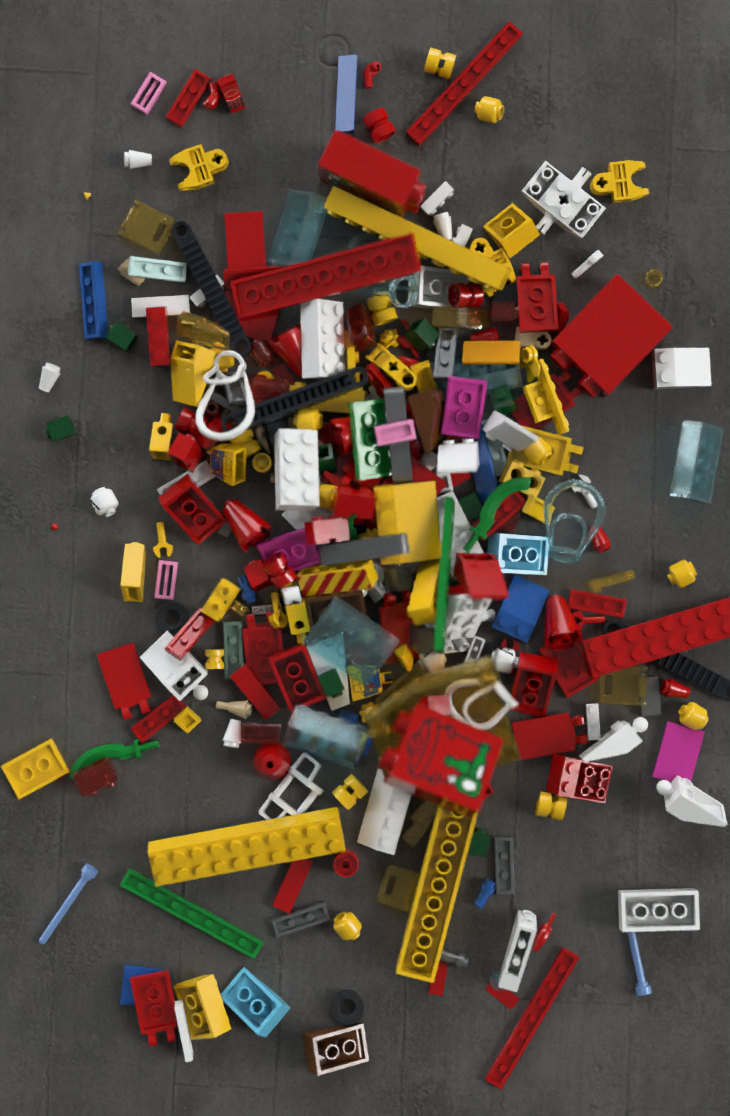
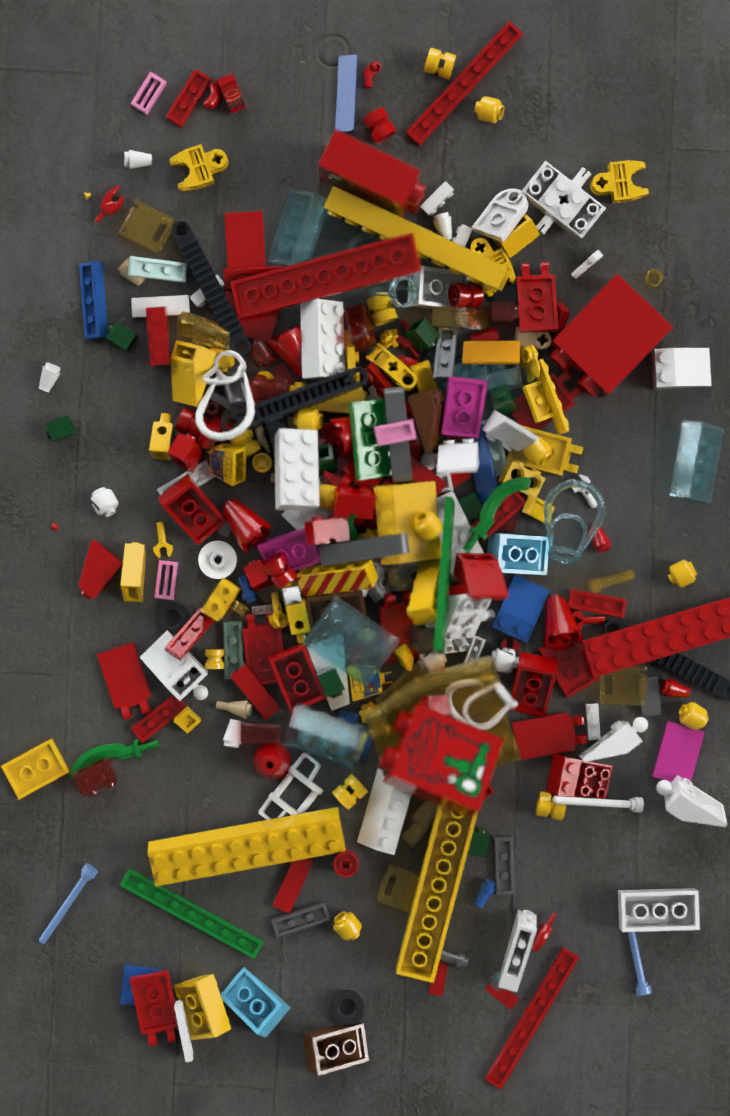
none -> red slope [78,539,123,600]
none -> red hand [94,185,124,223]
none -> white dish [198,541,237,579]
none -> yellow head [414,511,443,541]
none -> white tile [472,188,528,242]
none -> white piece [553,796,644,813]

